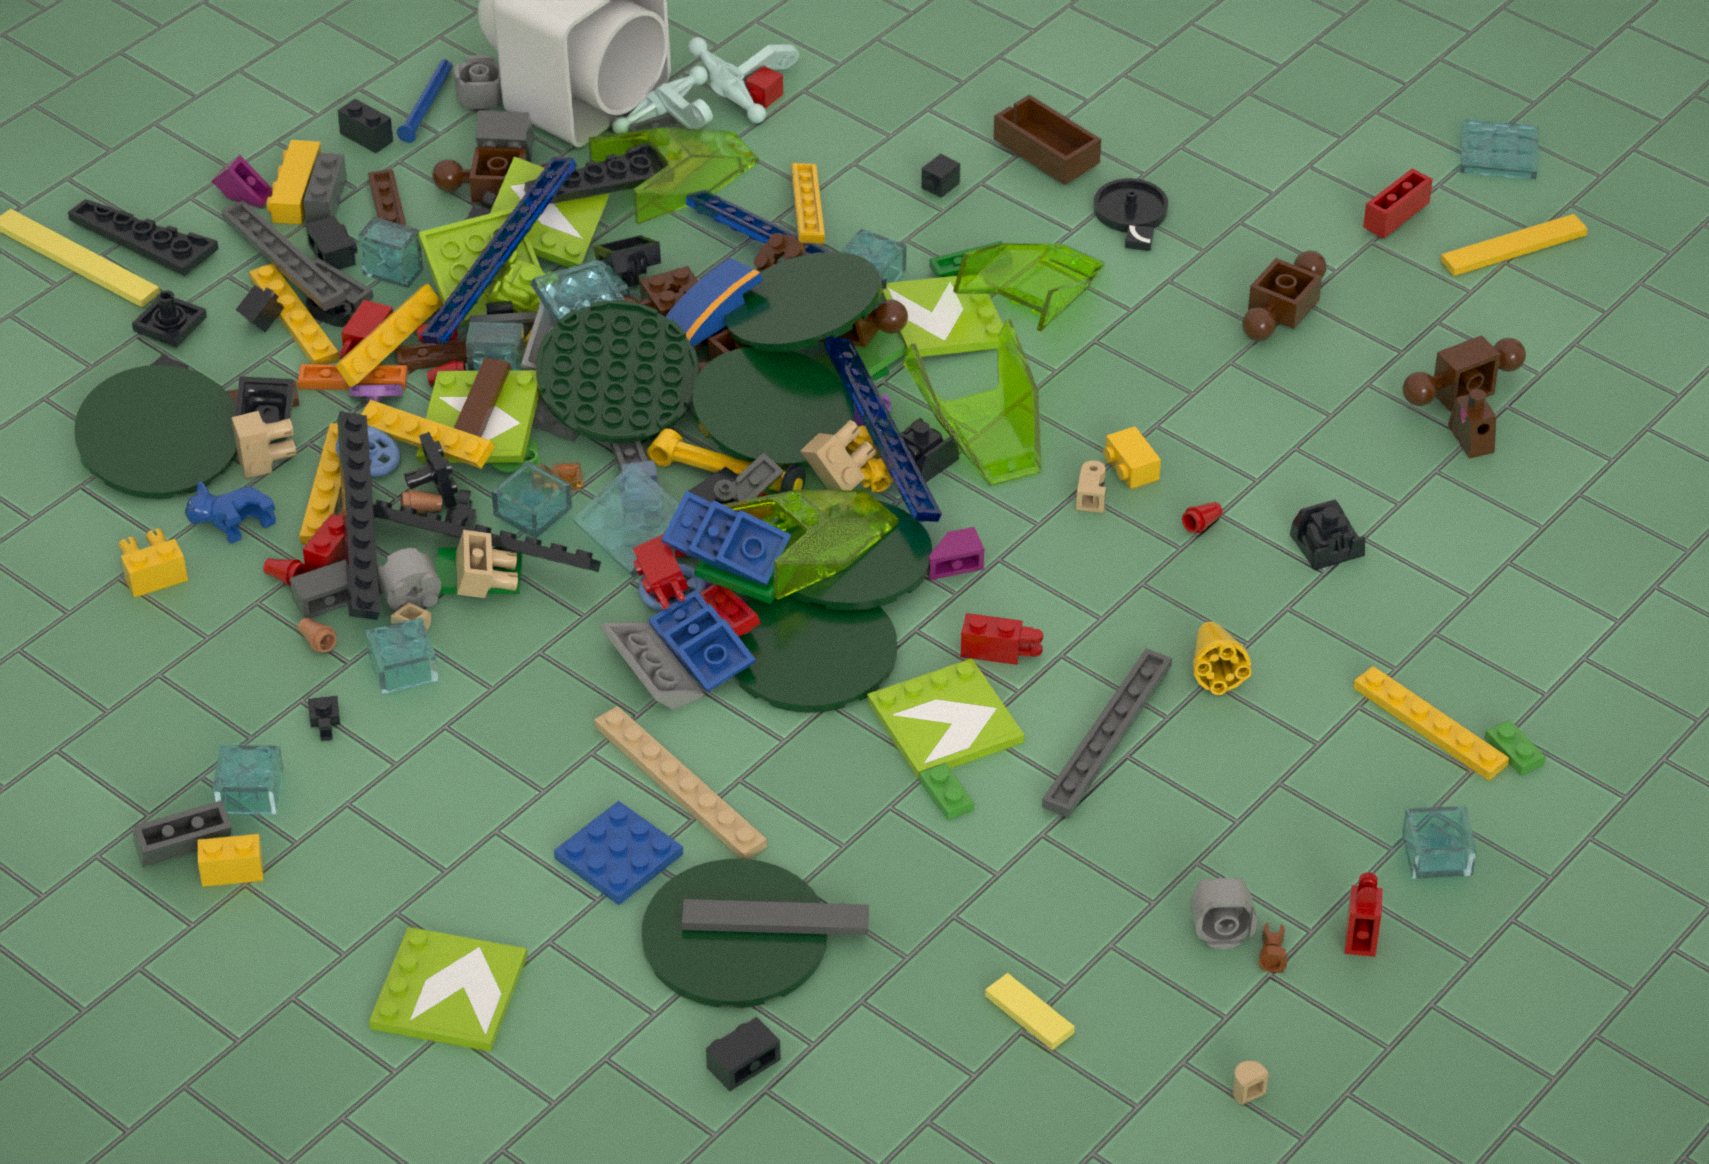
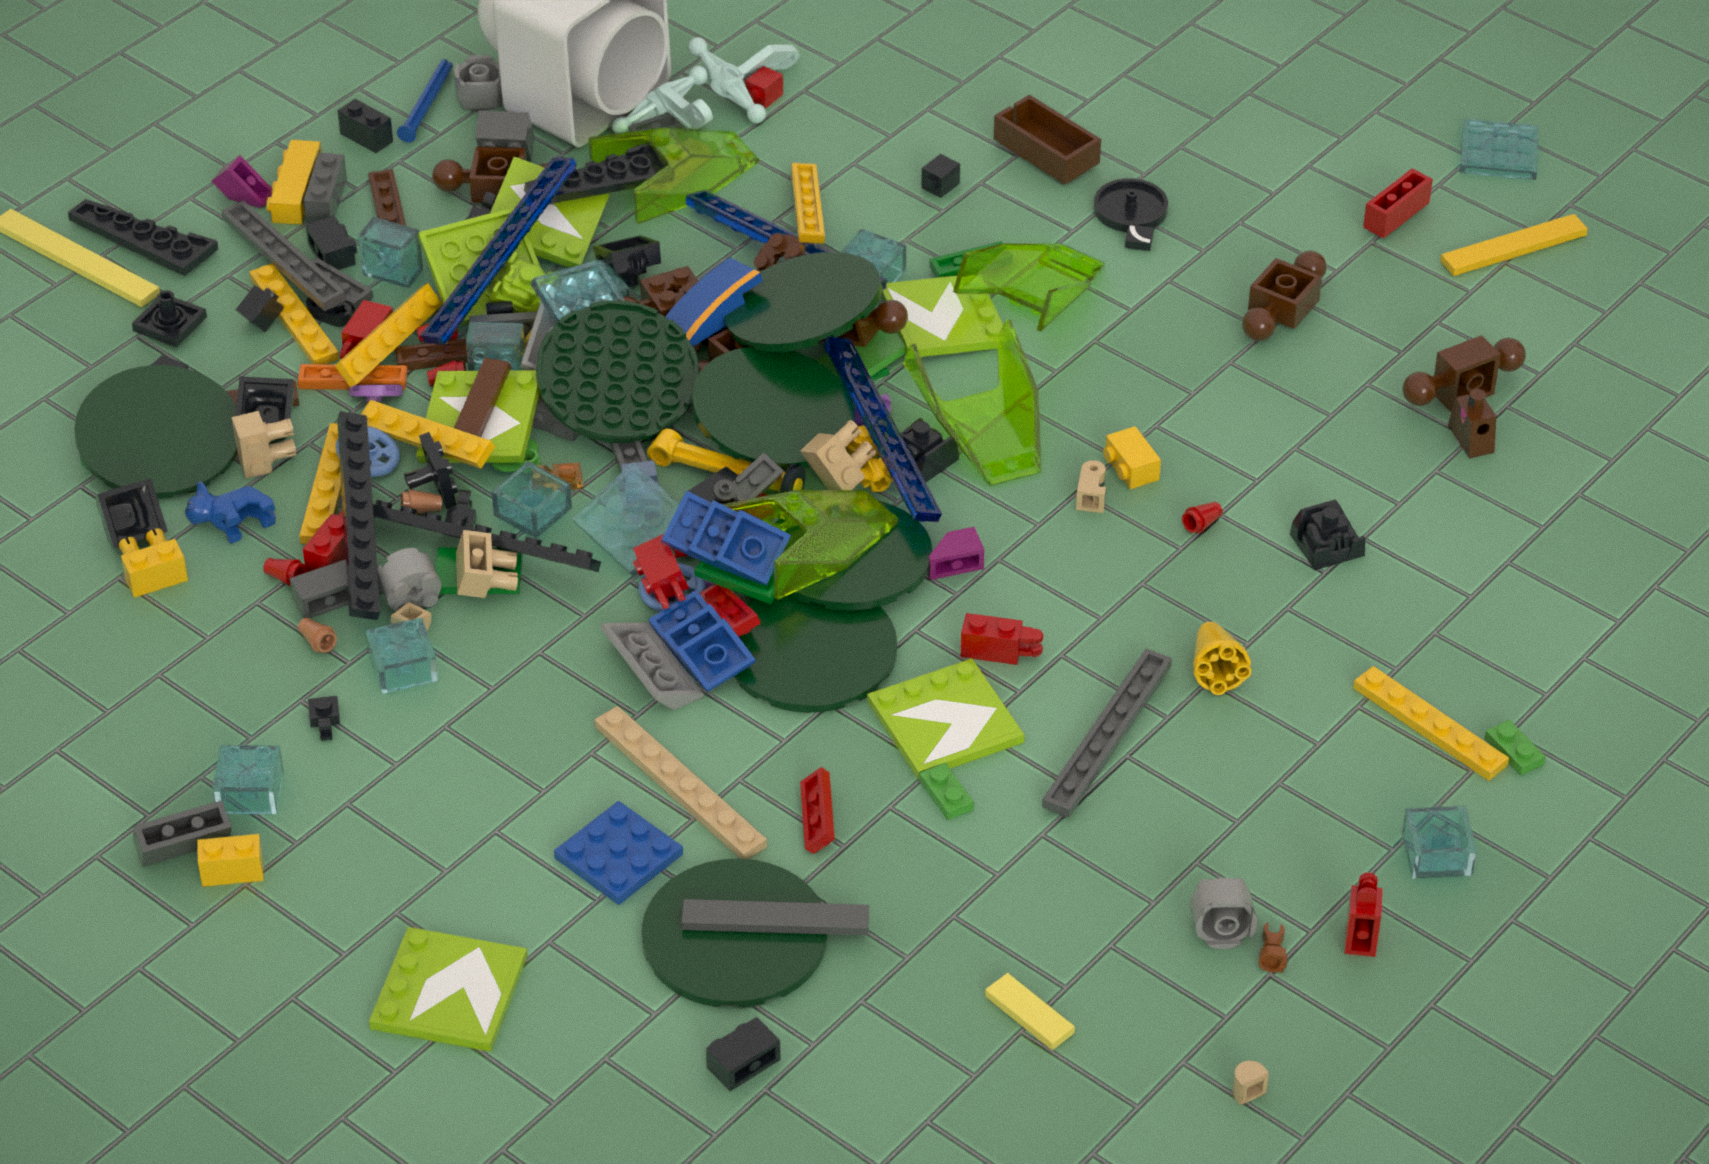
none -> black brick [96,478,168,548]
none -> red plate [800,767,835,854]

